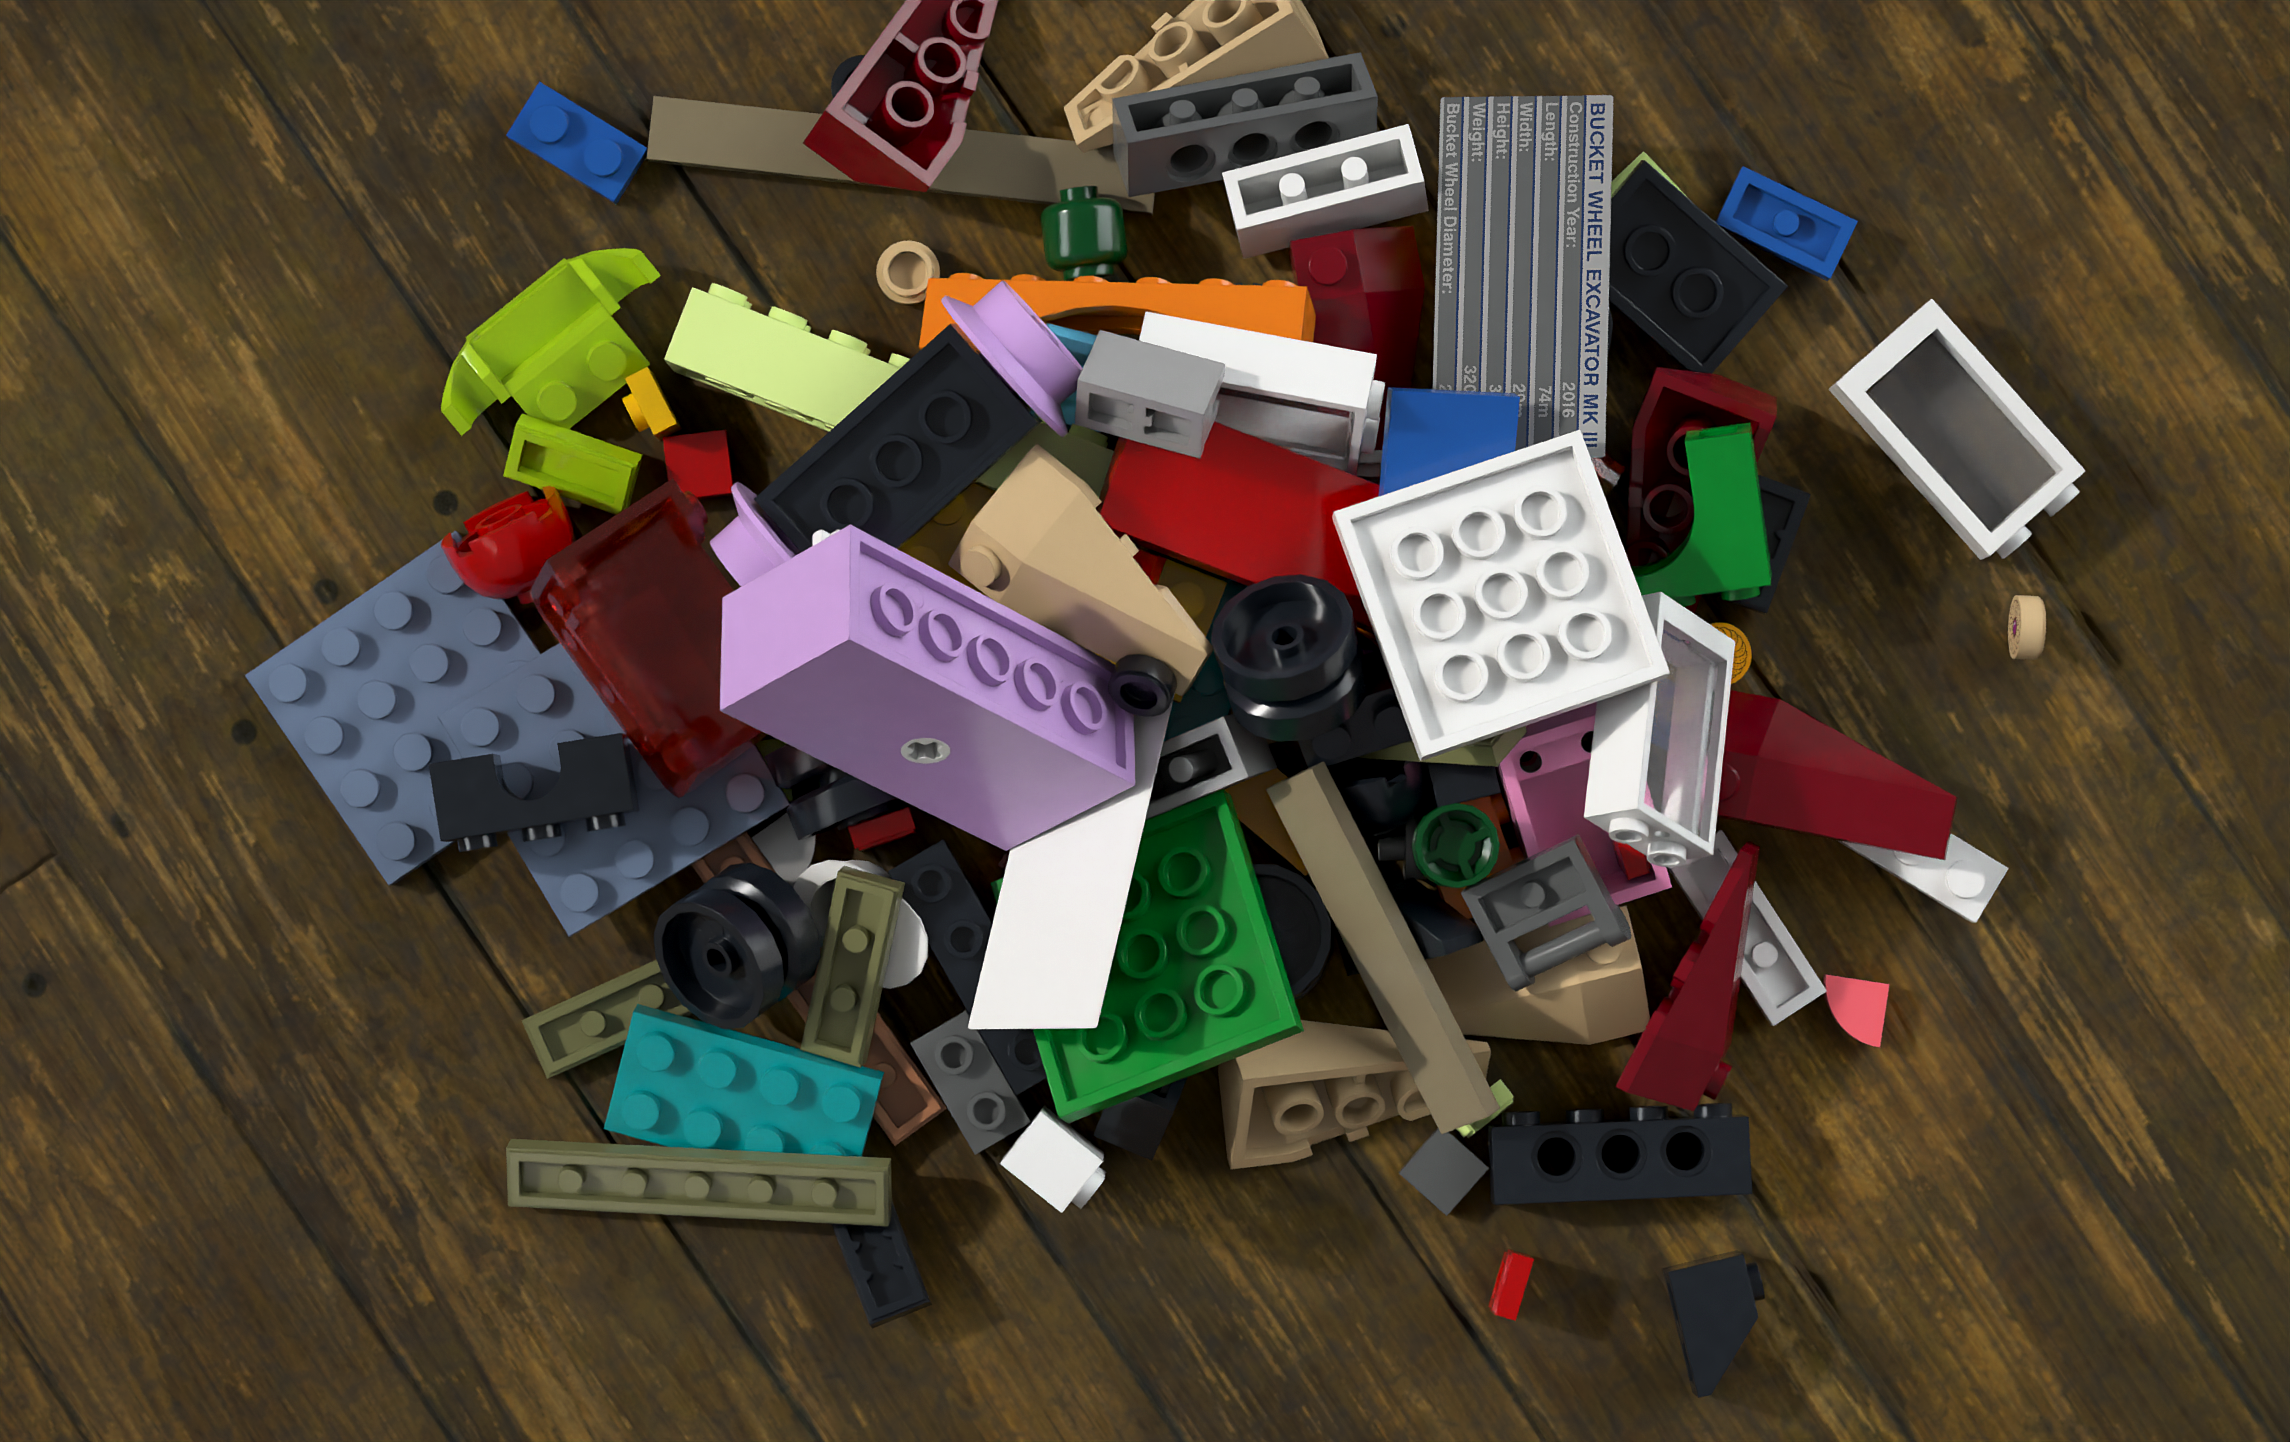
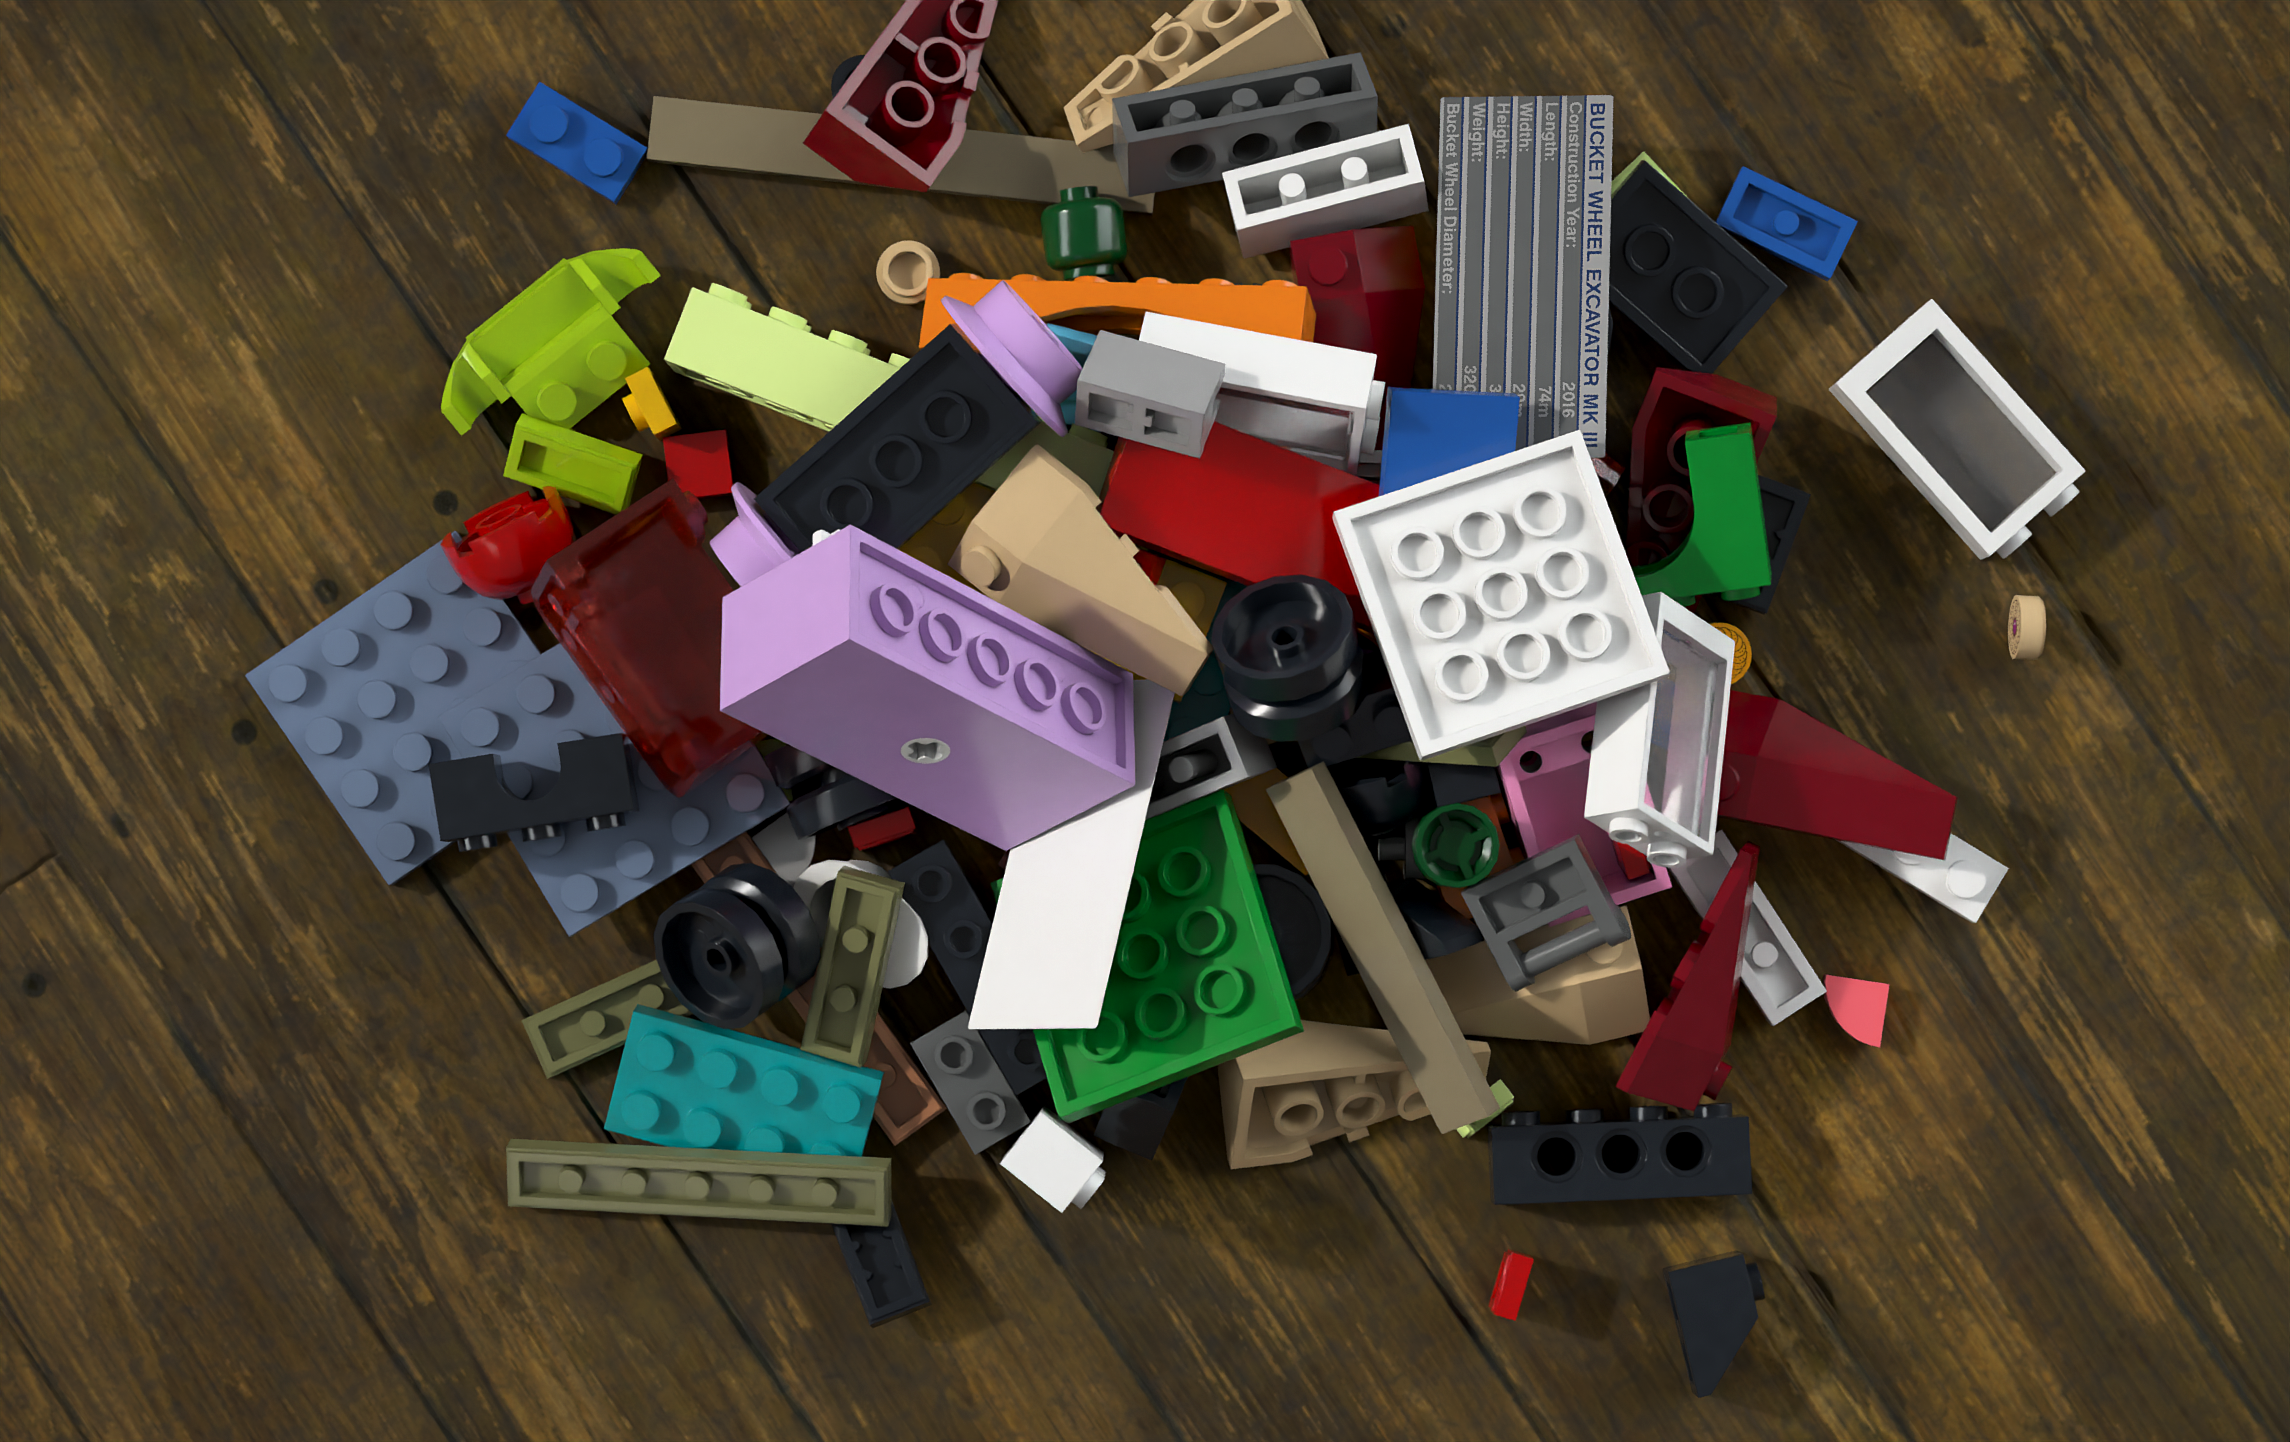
black tile [1108,654,1177,717] -> none
dark grey tile [1398,1128,1489,1216] -> none

